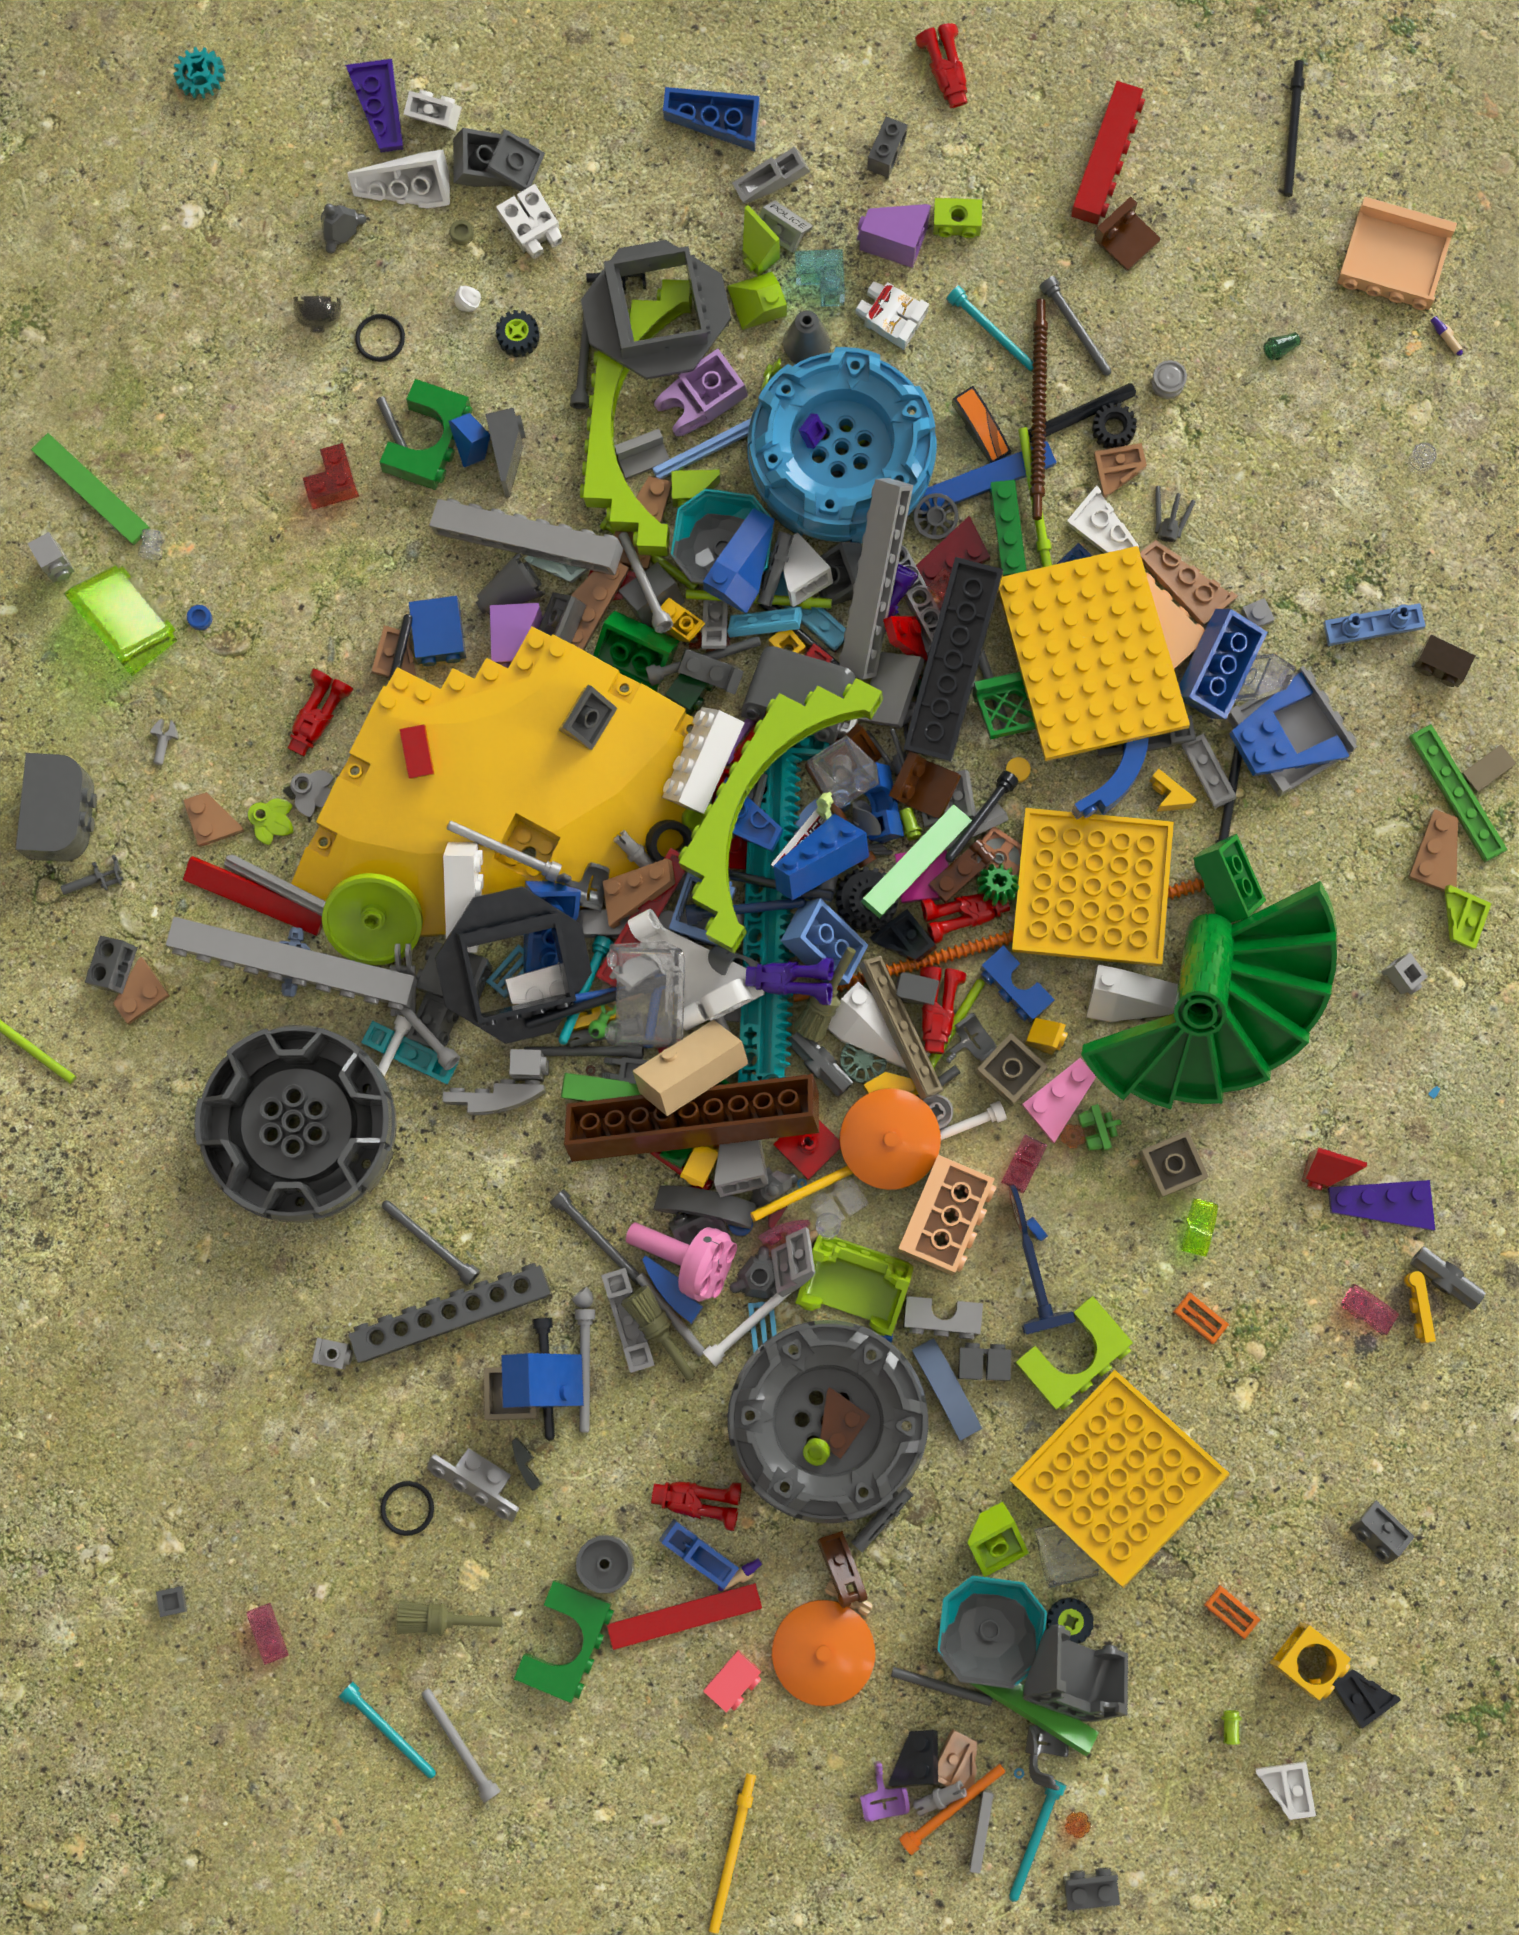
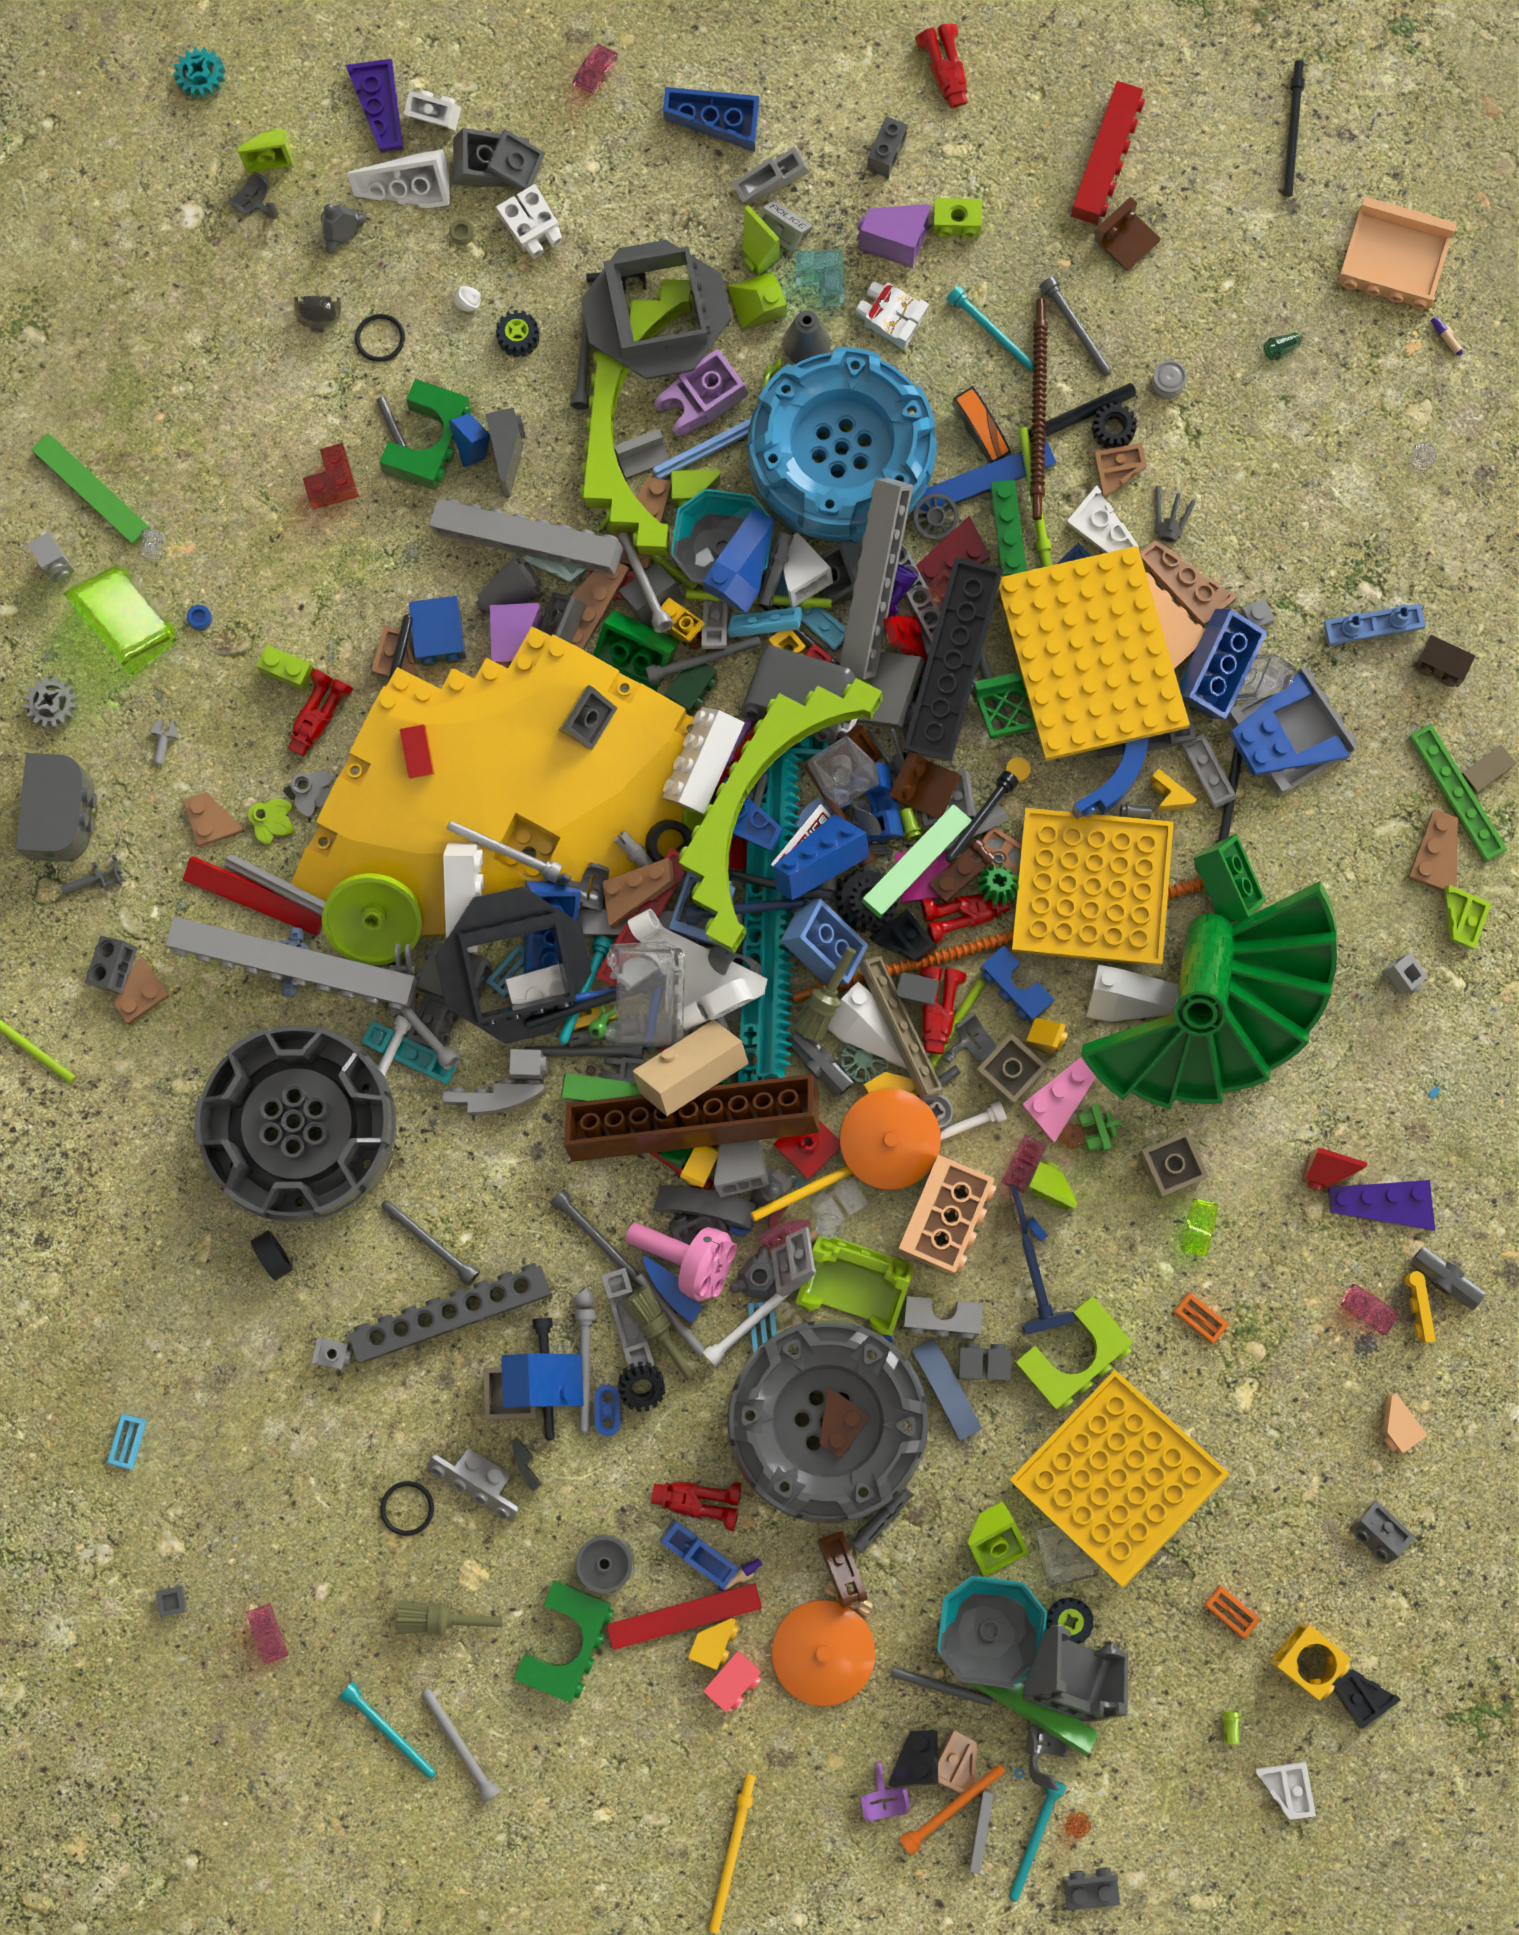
dark grey bracket [677,648,744,694] -> none
dark purple piece [745,958,834,1006] -> none
dark purple tile [798,413,827,449] -> none
lime tile [803,1438,830,1466] -> none
yellowish green piece [816,792,834,820] -> none
light grey pin [913,1781,967,1816] -> none
none -> light grey gear [23,676,79,729]
none -> medium azure tile [107,1414,147,1470]
none -> dark grey helmet [227,172,279,219]
none -> lime slope [237,129,293,173]
none -> black tyre [251,1230,293,1281]
none -> lime brick [256,644,313,693]
none -> clear pink slope [572,44,618,94]
none -> blue plate [595,1385,621,1436]
none -> black tyre [618,1361,665,1412]
none -> yellow slope [688,1617,739,1670]
none -> lime slope [1025,1161,1078,1213]
none -> dark grey pin [1119,802,1151,819]
none -> light nougat slope [1382,1393,1427,1453]

